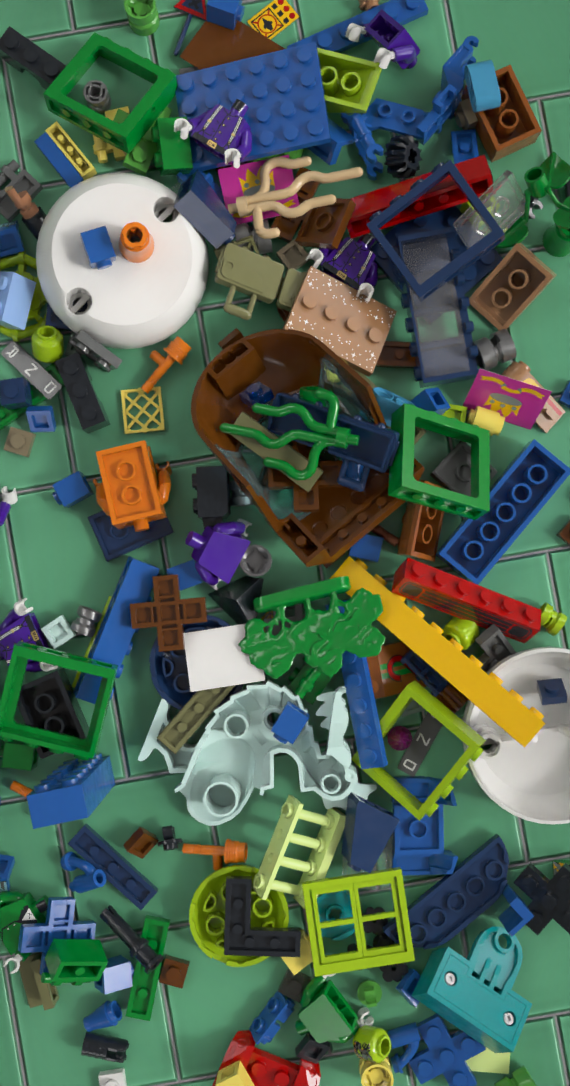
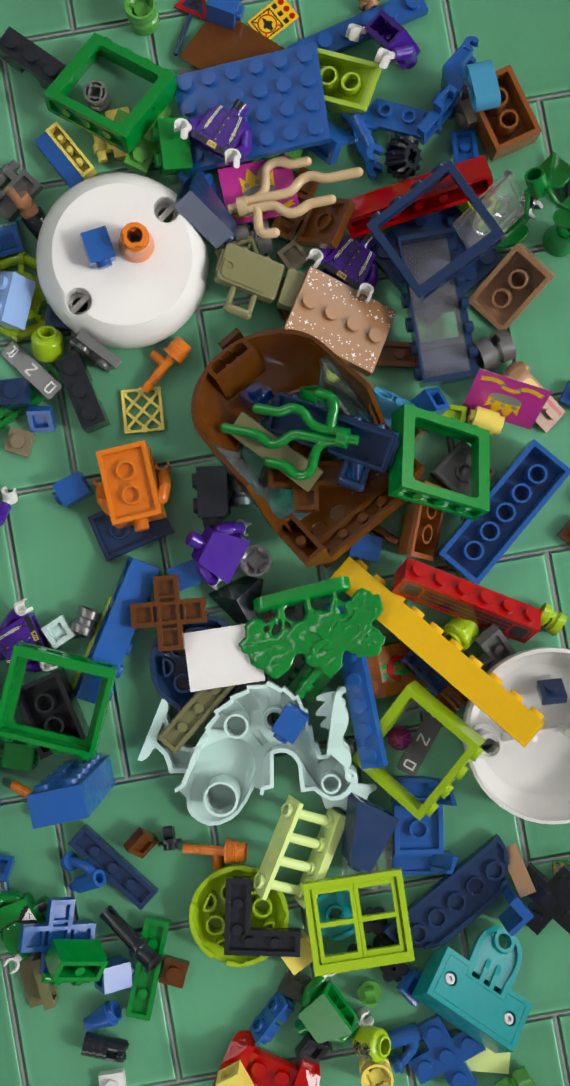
none -> light nougat sticker [506,843,536,898]

